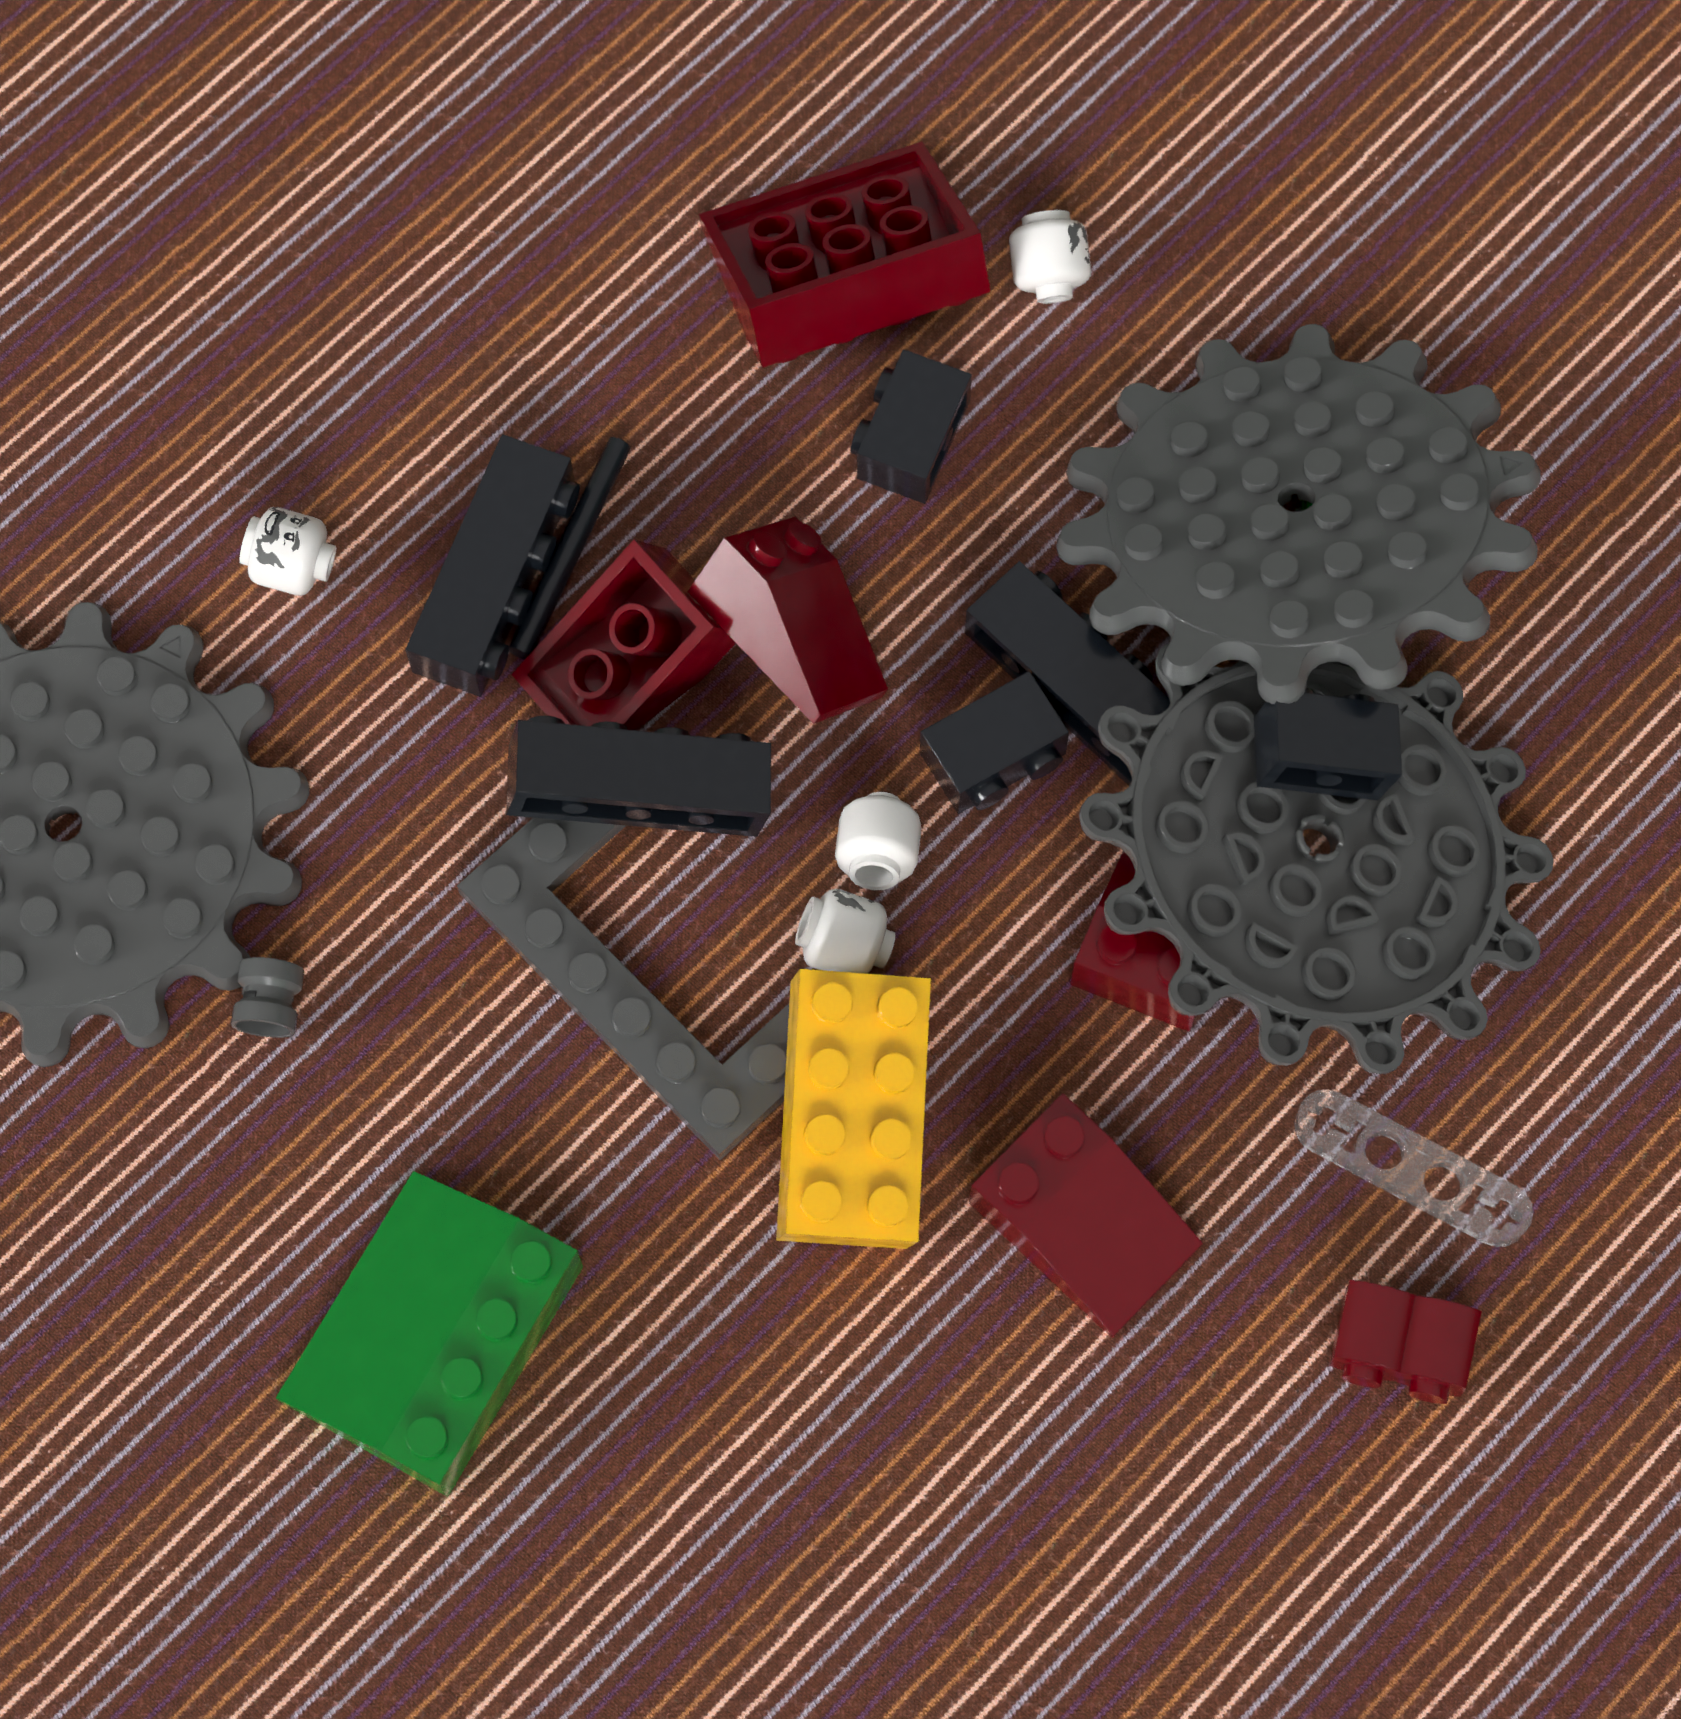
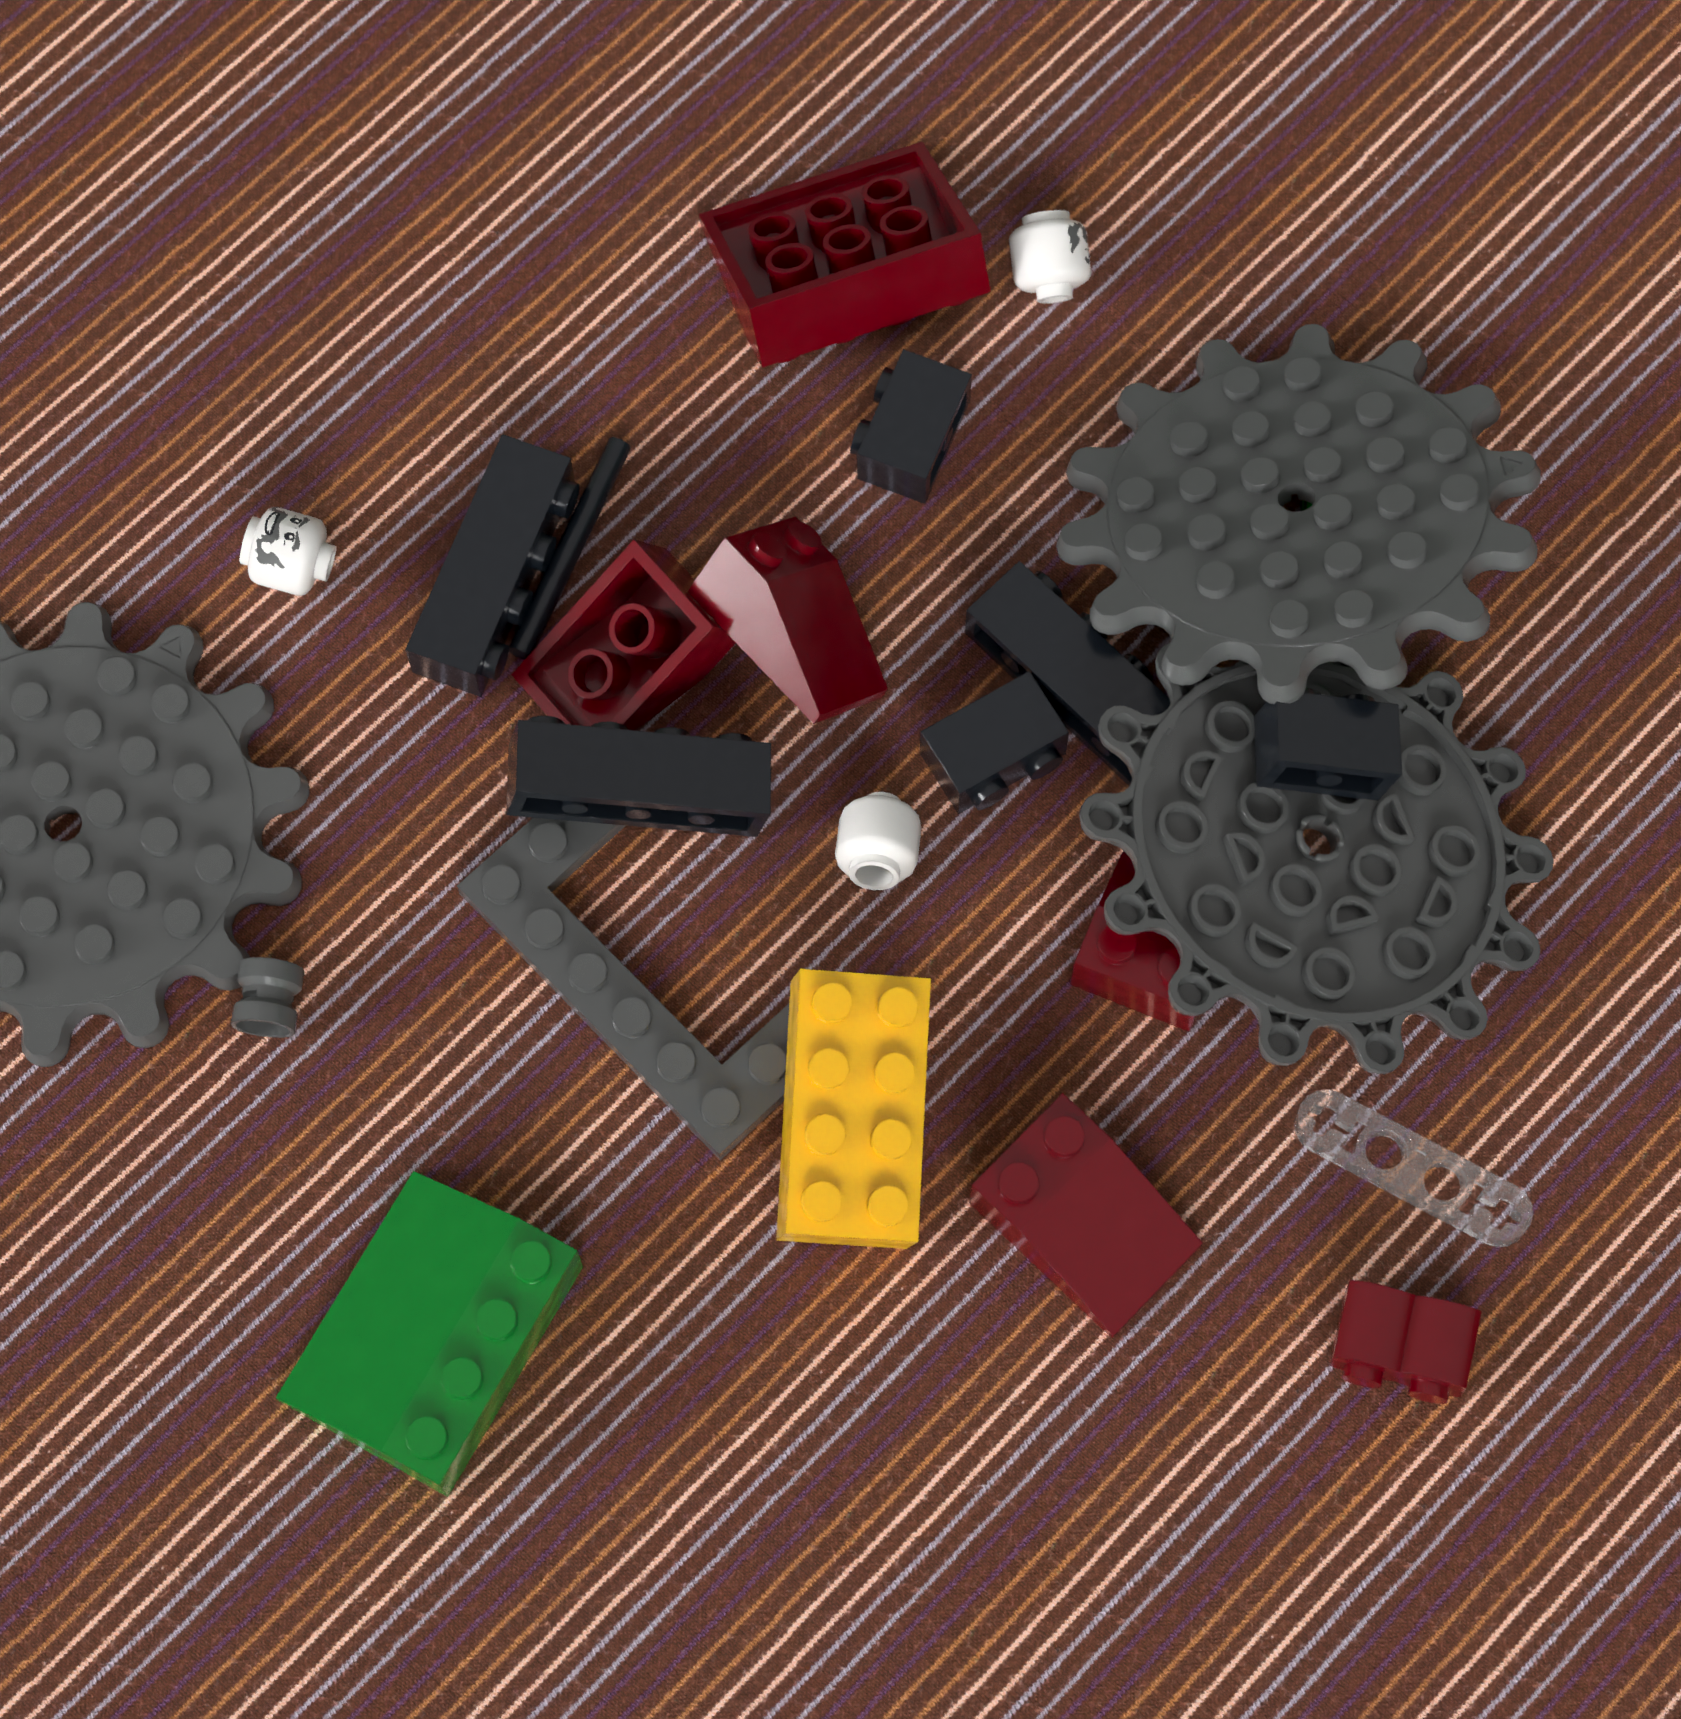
white head [795,889,895,974] -> none

